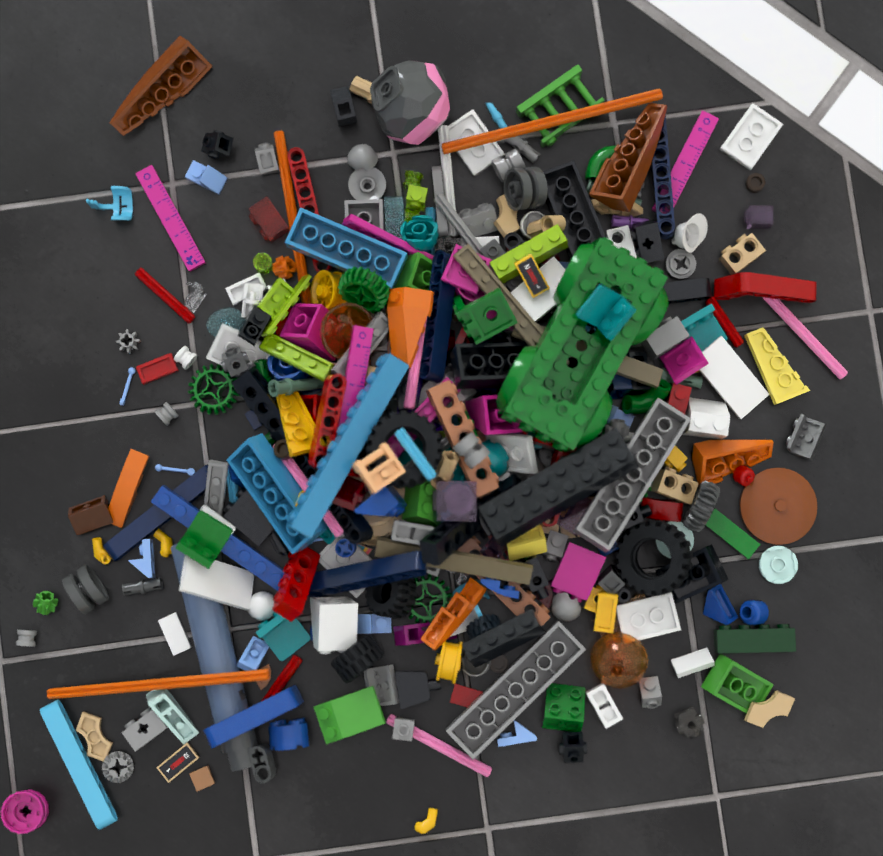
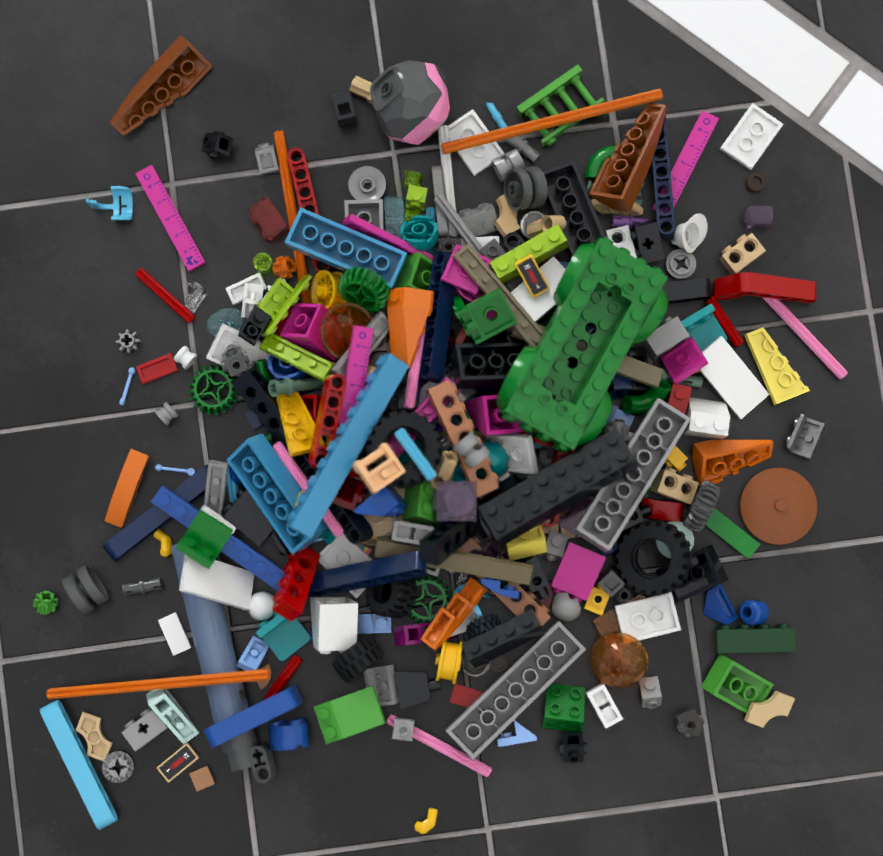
dark pink wheel [1,789,49,834] -> none
light grey wheel [16,629,37,647] -> none
reddish brown panel [68,495,113,535] -> none
yellow arm [92,537,112,565] -> none
light blue slope [128,539,156,578] -> none
light blue slope [185,160,228,195] -> none
dark brown tile [273,439,290,460] -> none
blue wheel [335,538,357,558] -> none
light grey hair [347,144,378,171] -> none
teal bracket [576,284,636,341] -> none
yellow tile [593,592,618,633] -> none
white tile [671,648,715,678] -> none
red piece [733,465,755,486] -> none
light aqua tile [759,546,798,584] -> none

